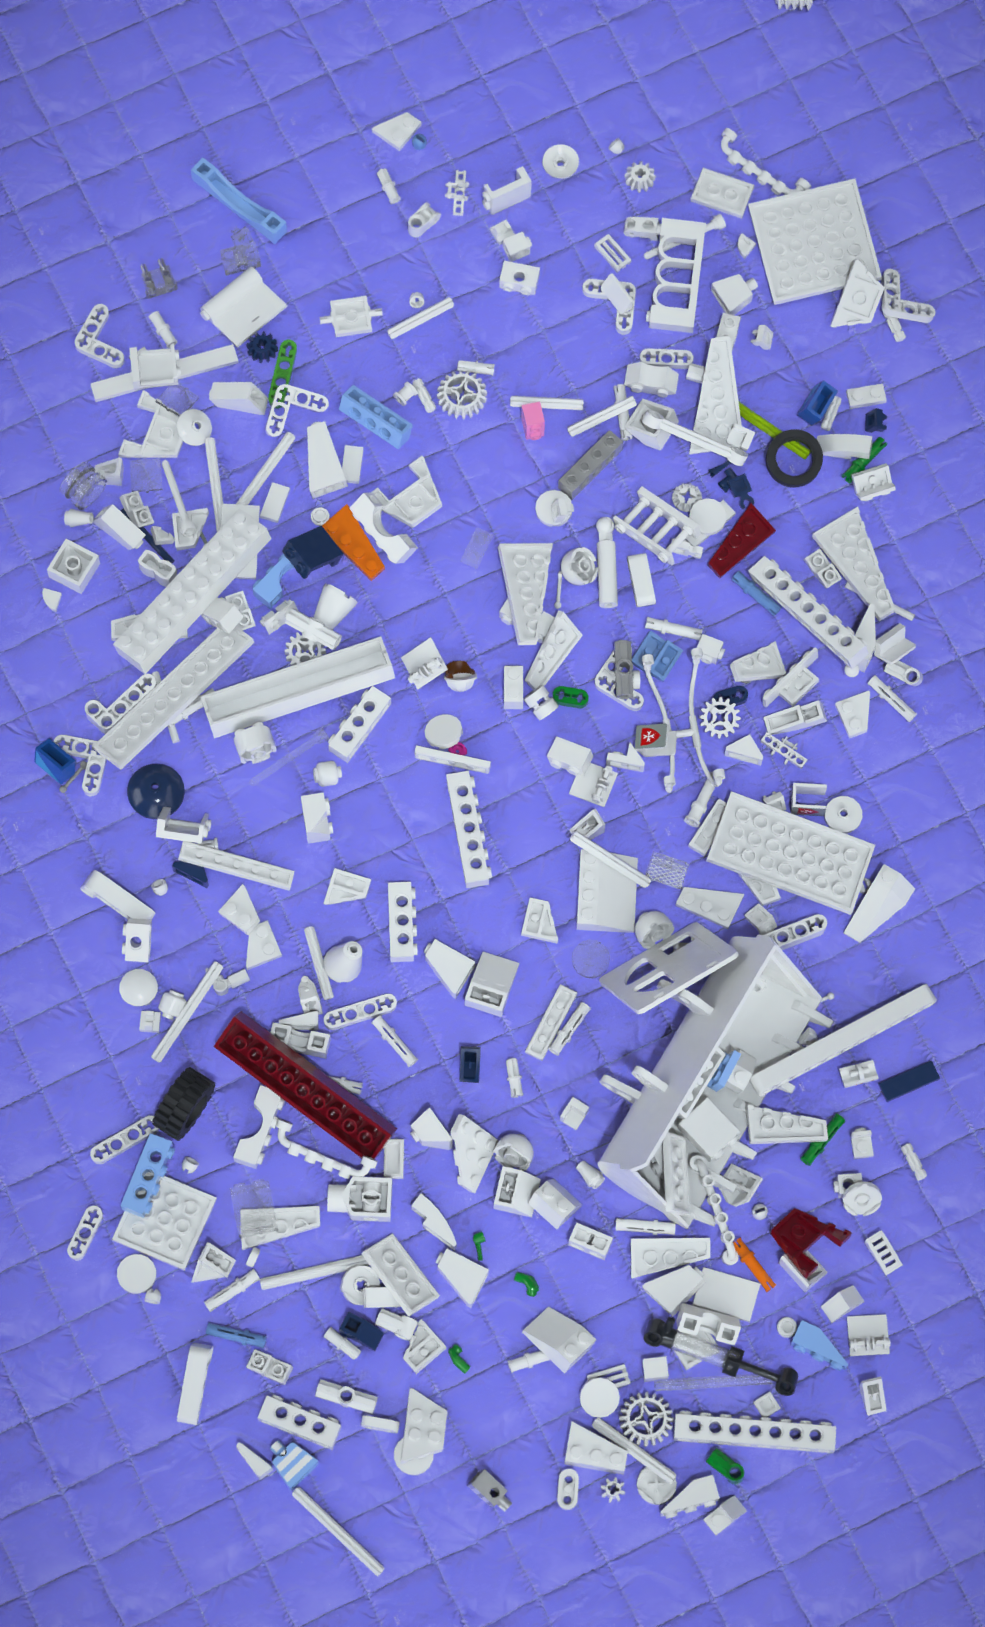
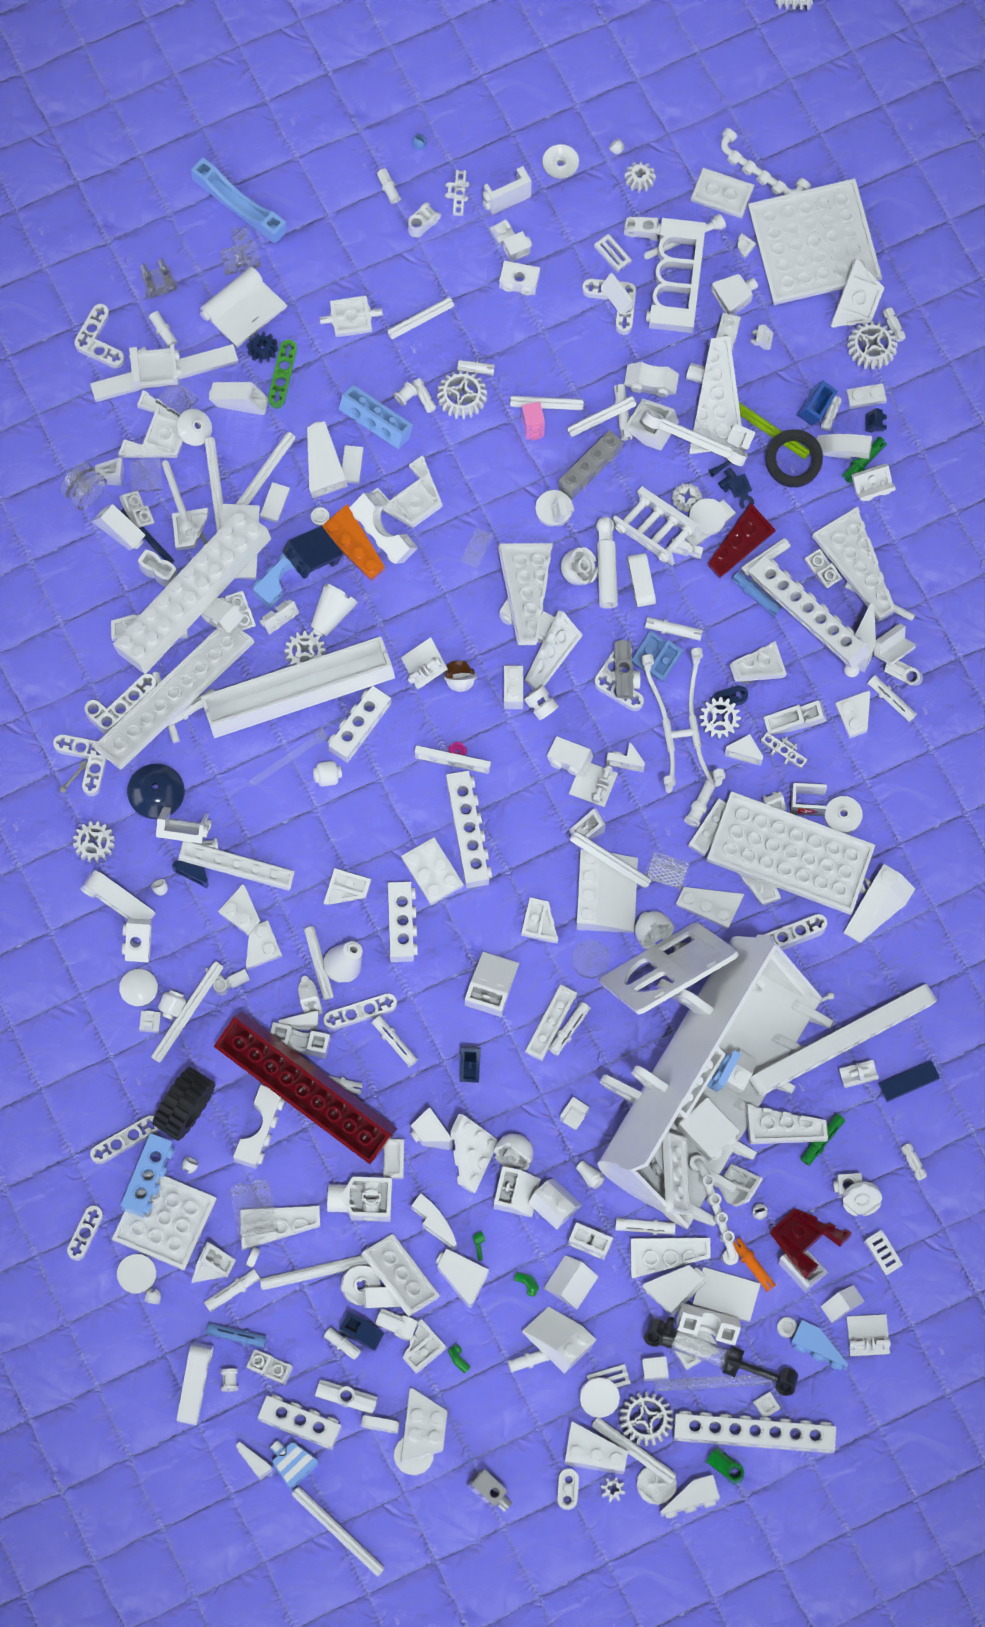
blue brick [34,738,76,784] -> none
white tile [43,588,62,612] -> none
white slope [47,539,100,594] -> none
white cone [64,509,94,527] -> none
white tile [151,526,175,545] -> none
white brick [234,722,276,764] -> none
white beam [265,384,329,437] -> none
white bar [276,1119,378,1179] -> none
white piece [285,609,342,650] -> none
white slope [301,792,333,844] -> none
white wing [372,112,422,151] -> none
white hinge [409,292,424,308] -> none
white tile [424,714,463,749] -> none
white slope [424,939,475,999] -> none
white axle [506,1058,524,1098] -> none
green beam [553,686,589,708] -> none
white hinge [554,571,562,609] -> none
piece [635,724,677,757] -> none
white beam [640,349,694,369] -> none
white brick [697,634,725,665] -> none
white slope [703,1495,747,1536] -> none
white bracket [744,903,777,935] -> none
white bracket [762,647,819,708] -> none
white tile [798,1027,818,1047] -> none
white bracket [850,1128,874,1159] -> none
white slope [859,1377,887,1416] -> none
white beam [881,269,936,323] -> none
none -> white gear [73,821,115,863]
none -> white bush [220,1369,239,1392]
none -> white plate [401,837,464,906]
none -> white slope [544,1255,598,1310]
none -> white axle [741,538,790,576]
none -> white gear [847,321,898,371]

